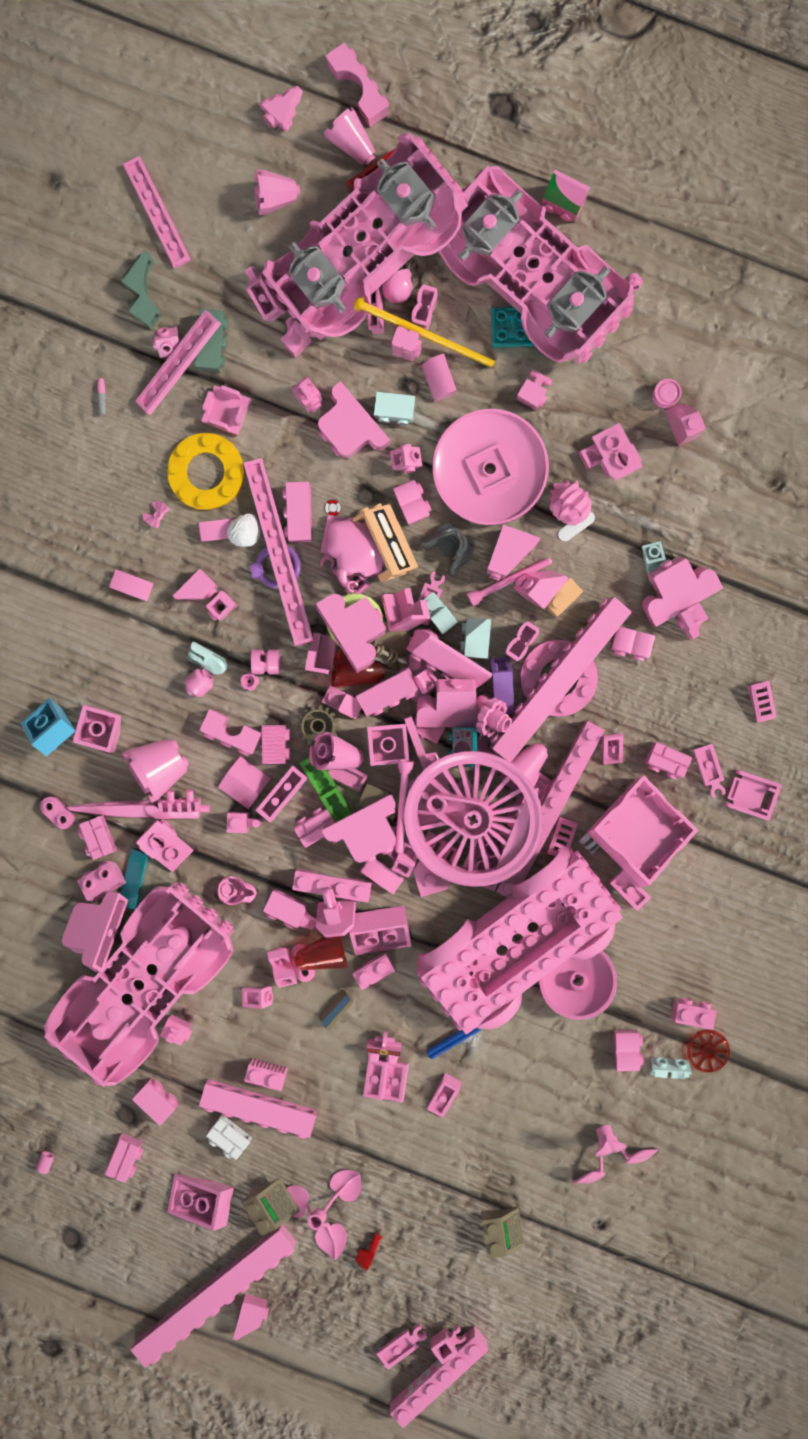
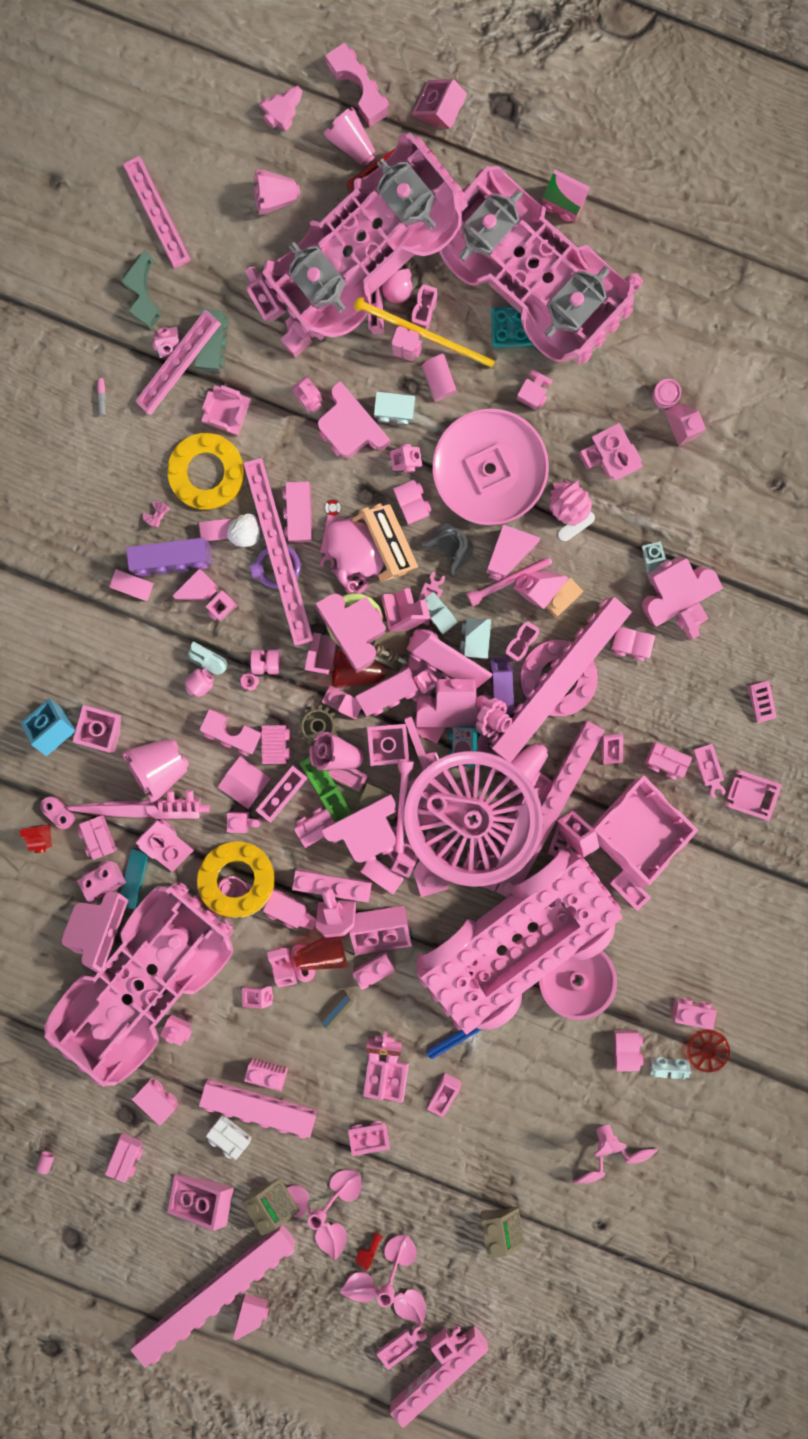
none -> red arch [20,824,52,853]
none -> medium lavender brick [126,538,212,577]
none -> yellow plate [197,841,274,918]
none -> bright pink plant [341,1235,426,1324]
none -> bright pink bracket [347,1121,390,1156]
none -> bright pink slope [412,79,467,129]
none -> bright pink brick [557,811,600,857]

